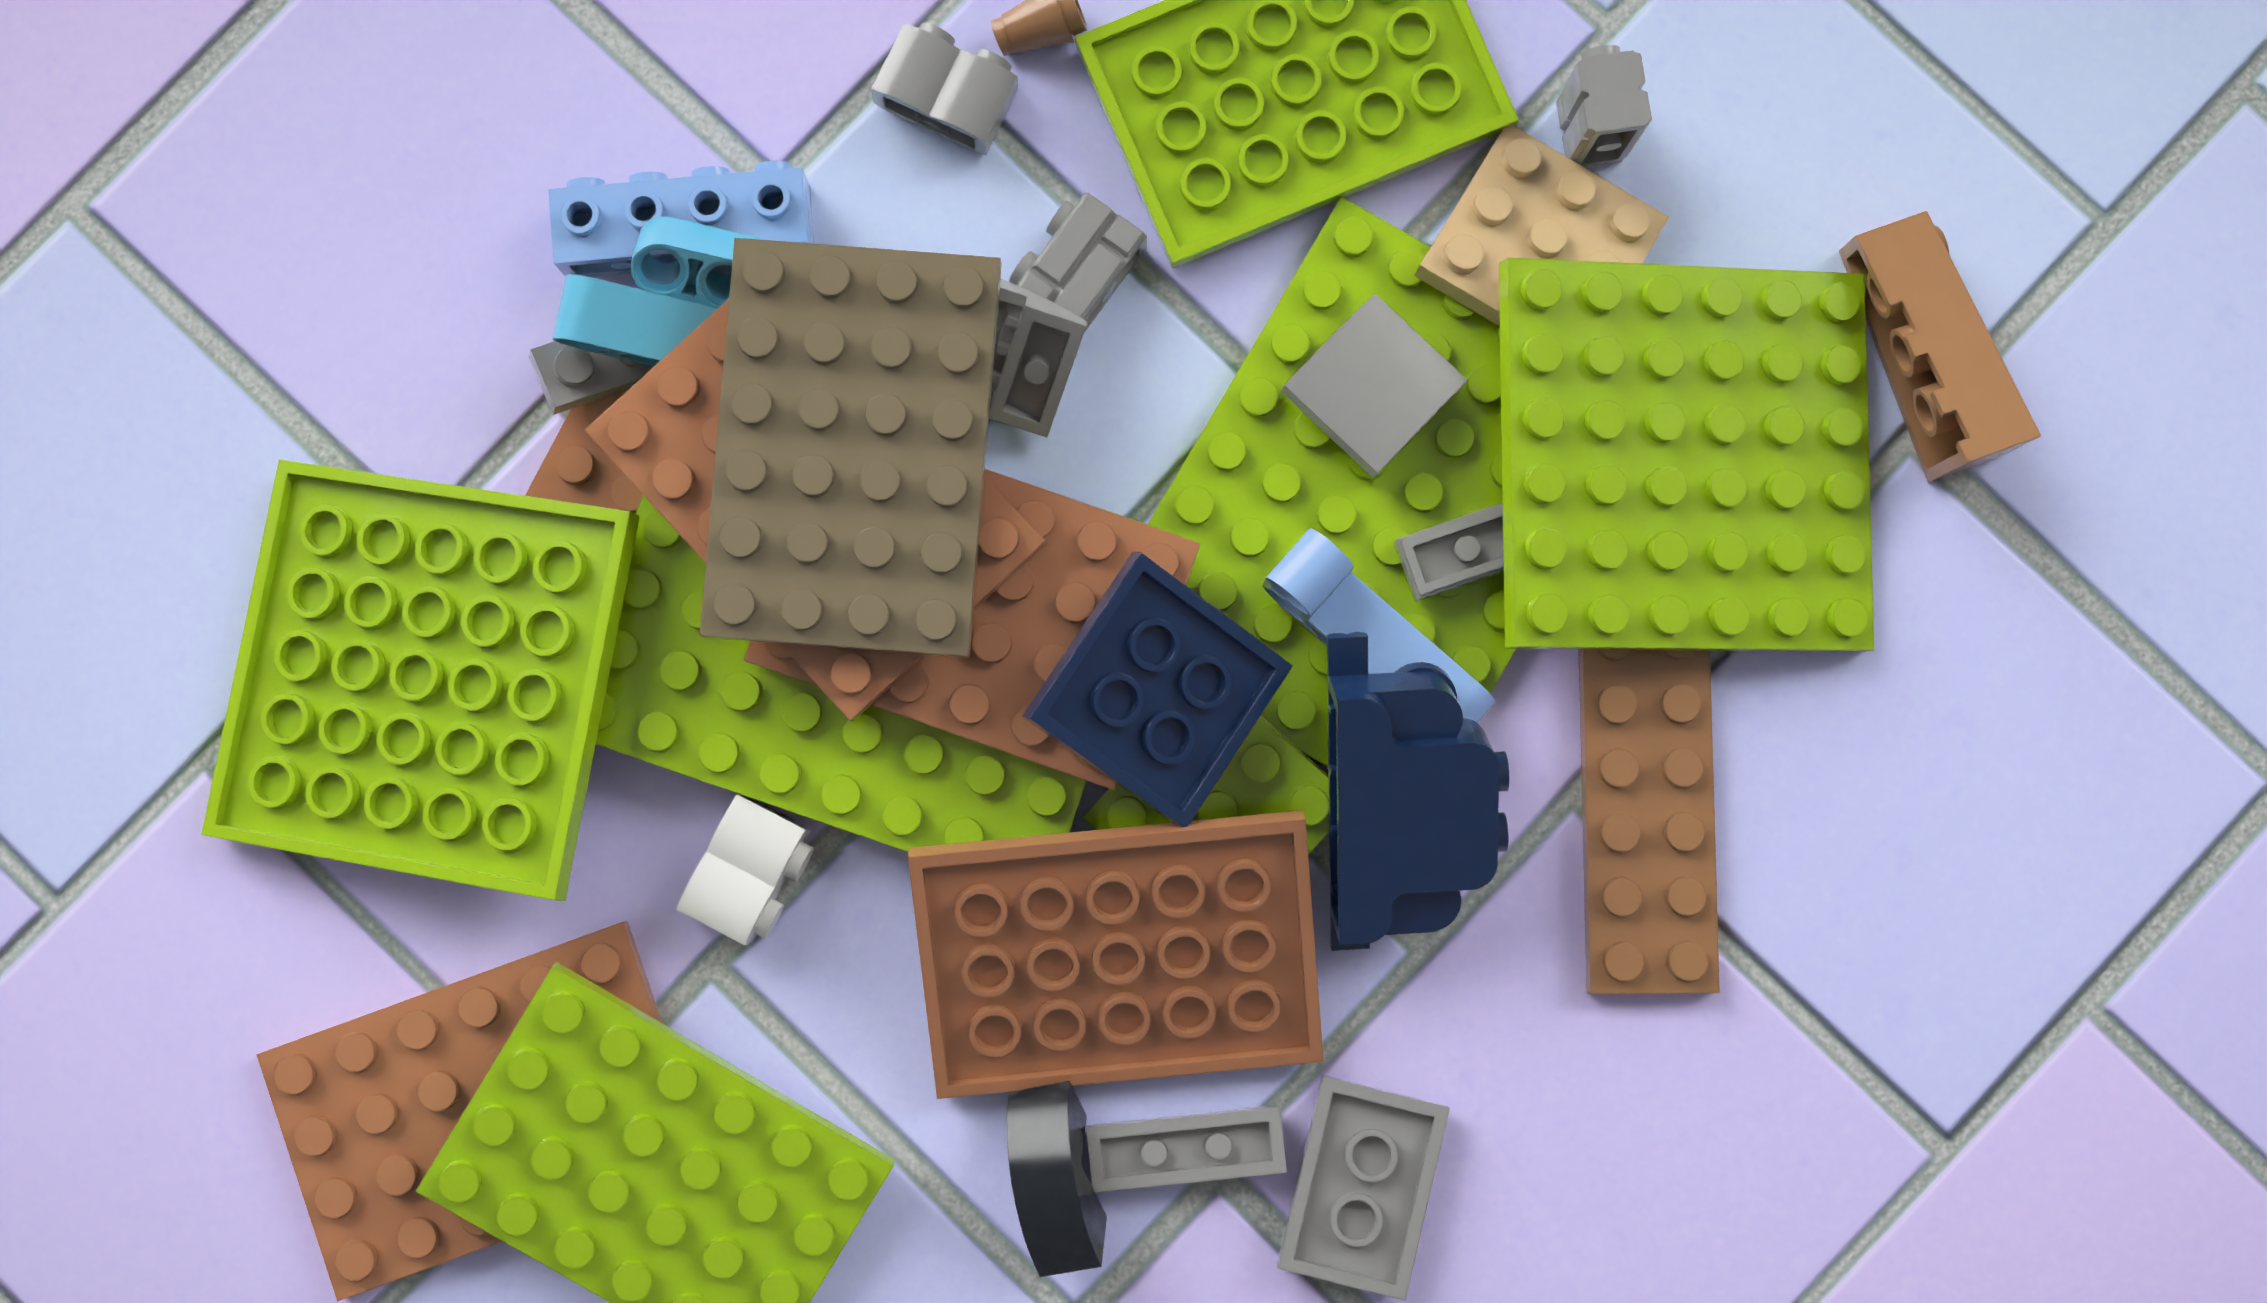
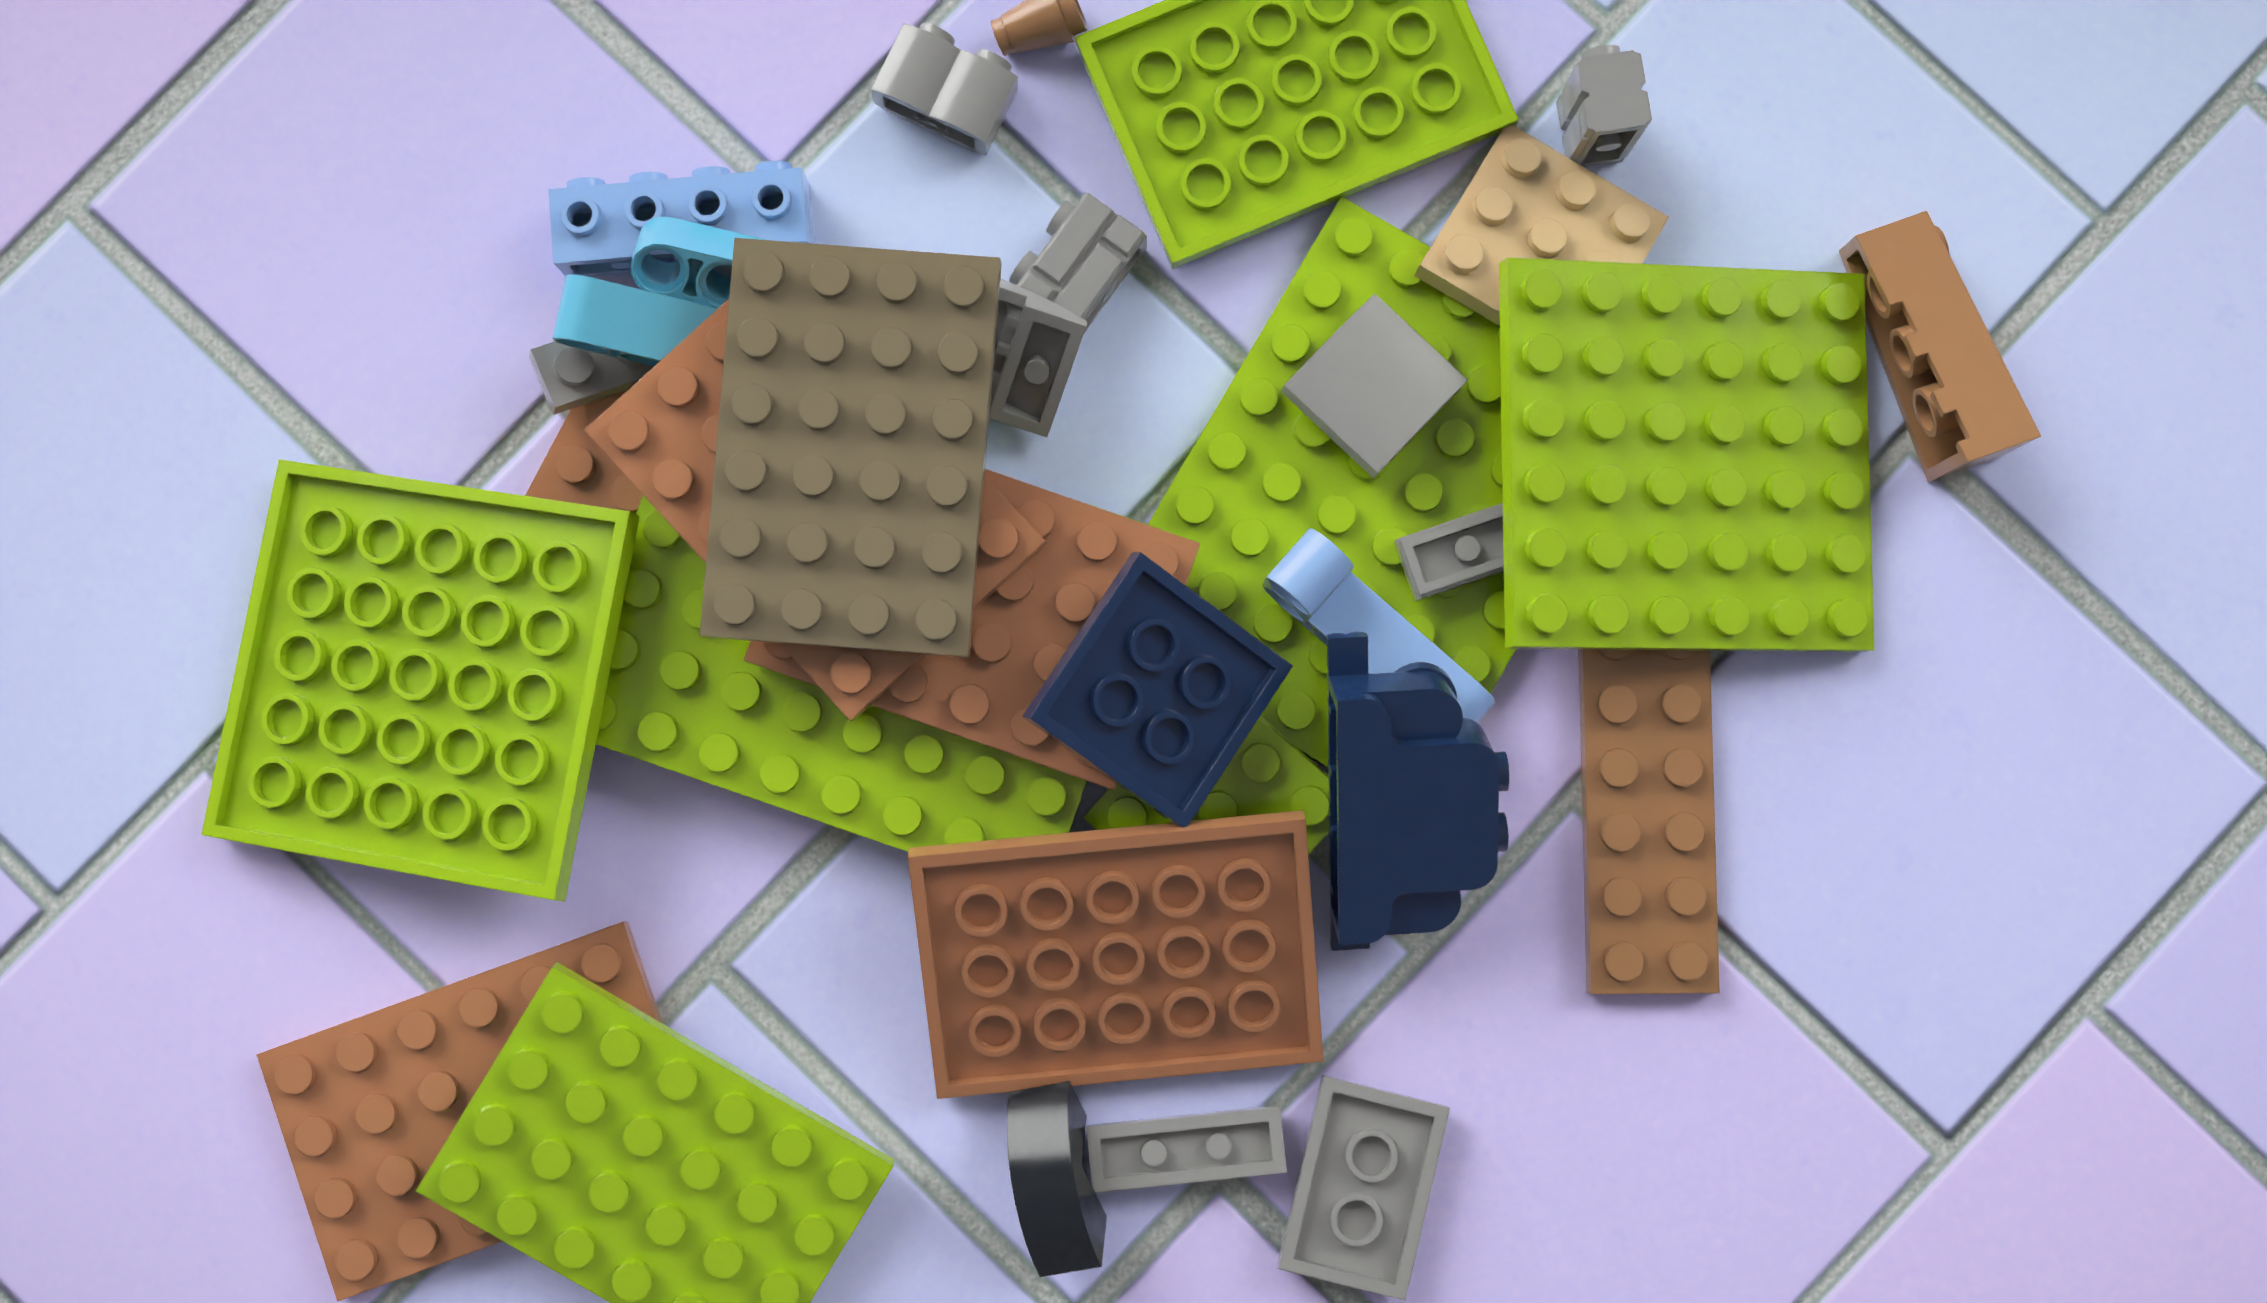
white brick [676,794,814,945] -> none

